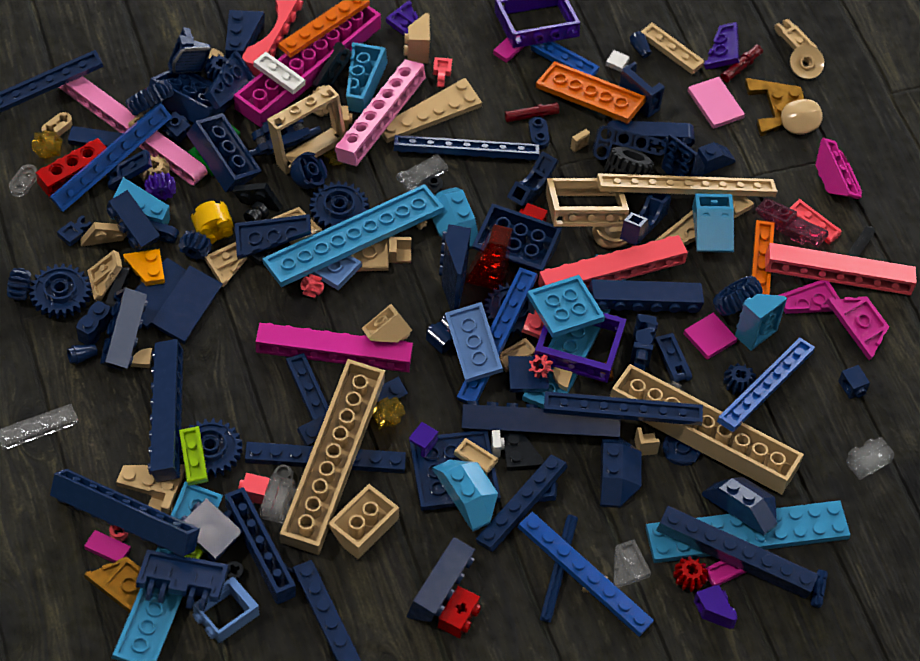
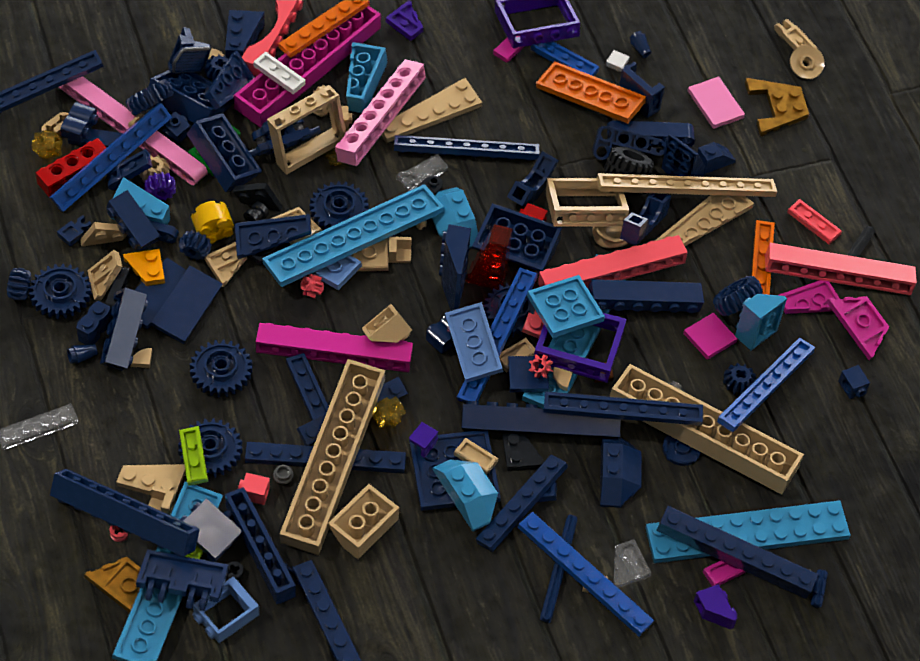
clear plate [9,164,37,197] -> none
dark pink tile [84,530,131,563] -> none
dark blue brick [148,339,183,482] -> none
clear brick [260,475,297,523] -> none
dark blue cylinder [290,152,327,190] -> none
black plate [312,42,352,87] -> none
tan slope [404,13,430,63] -> none
dark blue slope [406,537,475,622] -> none
coral plate [433,57,452,88] -> none
red brick [438,586,481,639] -> none
white plate [491,430,504,457] -> none
dark red pin [505,102,559,123] -> none
dark blue plate [528,117,549,149] -> none
tan tile [571,129,590,152] -> none
dark blue hips [630,314,658,371] -> none
tan panel [634,427,660,455] -> none
tan plate [641,23,704,74] -> none
dark blue plate [654,333,692,384] -> none
red gear [673,556,708,592] -> none
dark azure slope [692,194,734,252] -> none
dark blue wedge [702,477,777,535] -> none
dark purple wing [704,22,740,70] -> none
dark red pin [721,45,763,83] -> none
clear pink slope [756,198,828,247] -> none
tan piece [781,99,823,135] -> none
dark pink wedge [815,138,862,199] -> none
clear brick [846,437,895,479] -> none
none -> dark blue brick [60,102,99,143]
none -> dark blue gear [190,340,253,397]

